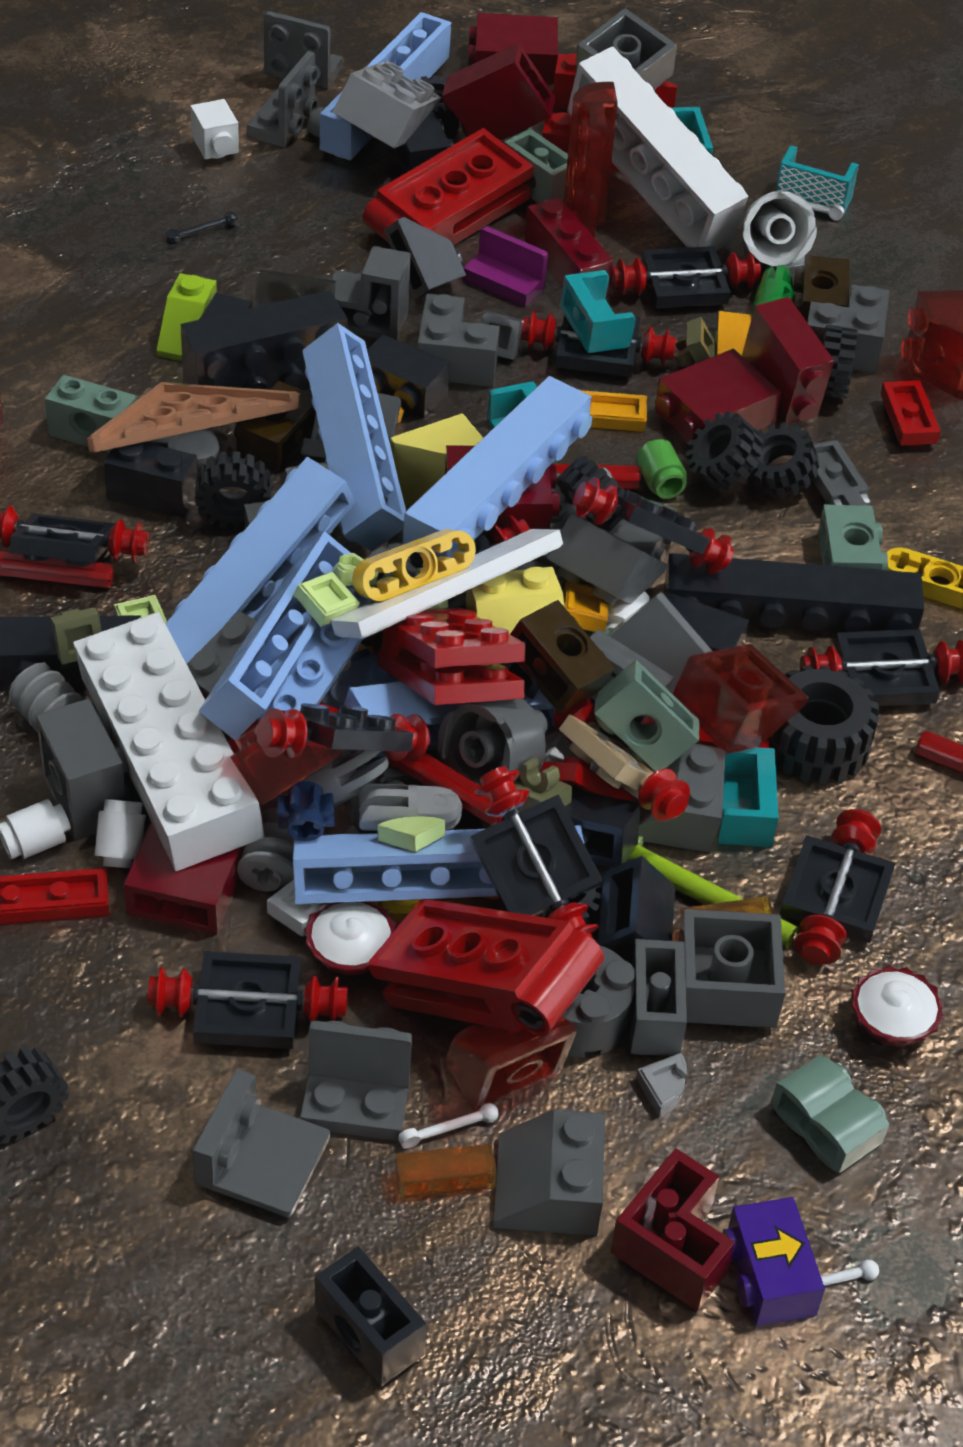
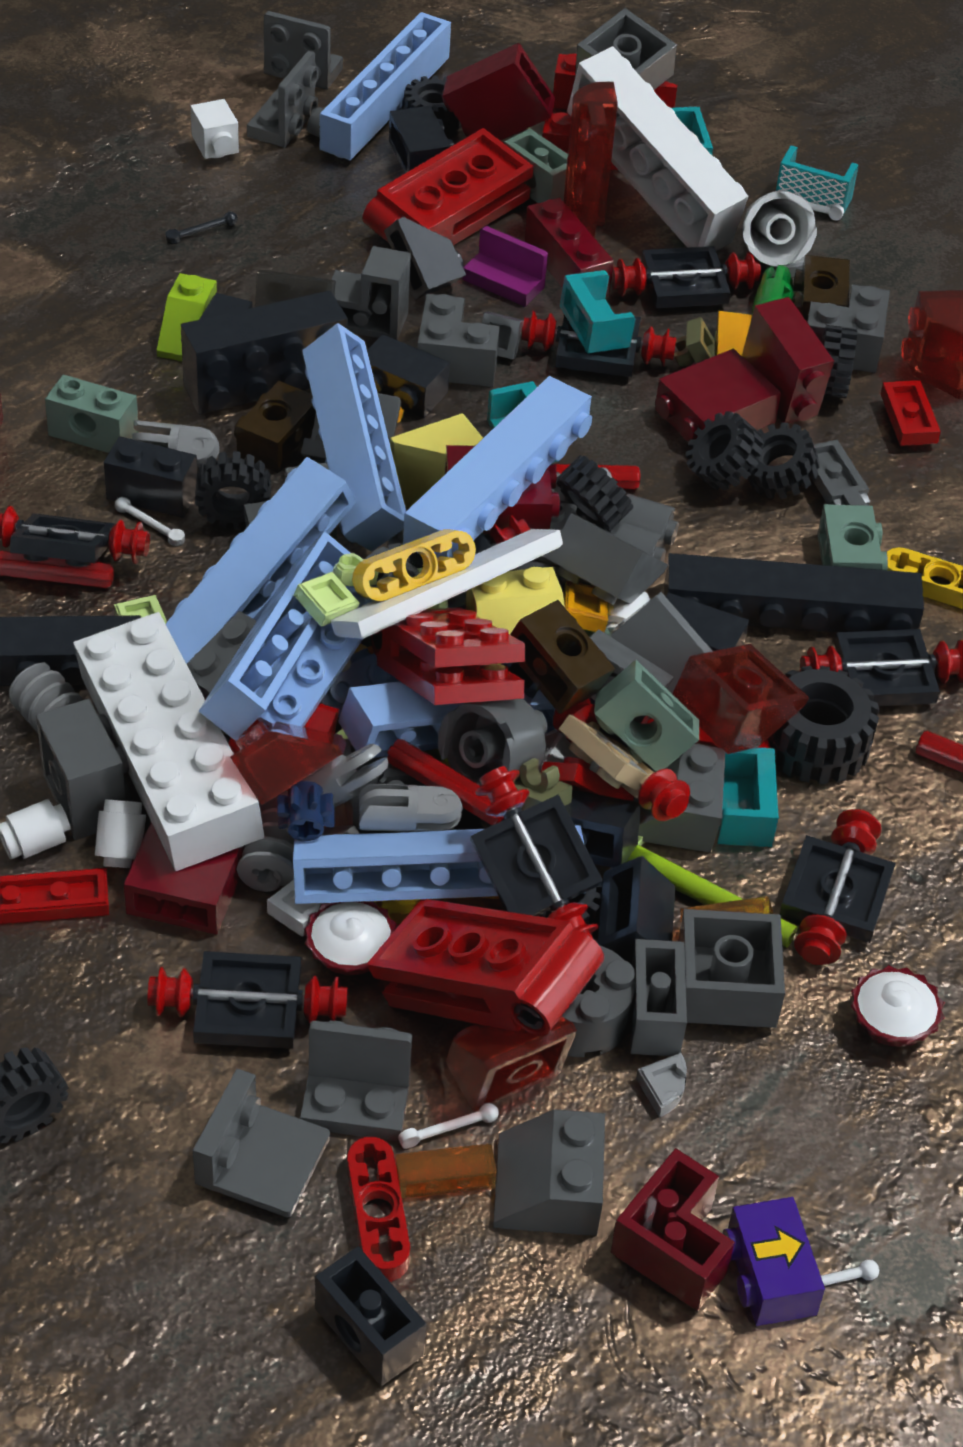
olive tile [51,607,102,664] -> none
nougat tile [87,382,301,452] -> none
plate [257,703,430,761] -> none
light grey slope [333,61,442,148] -> none
yellowish green tile [377,816,445,852] -> none
dark red brick [468,13,558,84] -> none
plate [573,477,734,575] -> none
light orange tile [580,390,647,432] -> none
bright green brick [635,439,687,499] -> none
sand green brick [771,1054,890,1174] -> none
none -> white hinge [114,497,185,546]
none -> red beam [347,1137,410,1282]

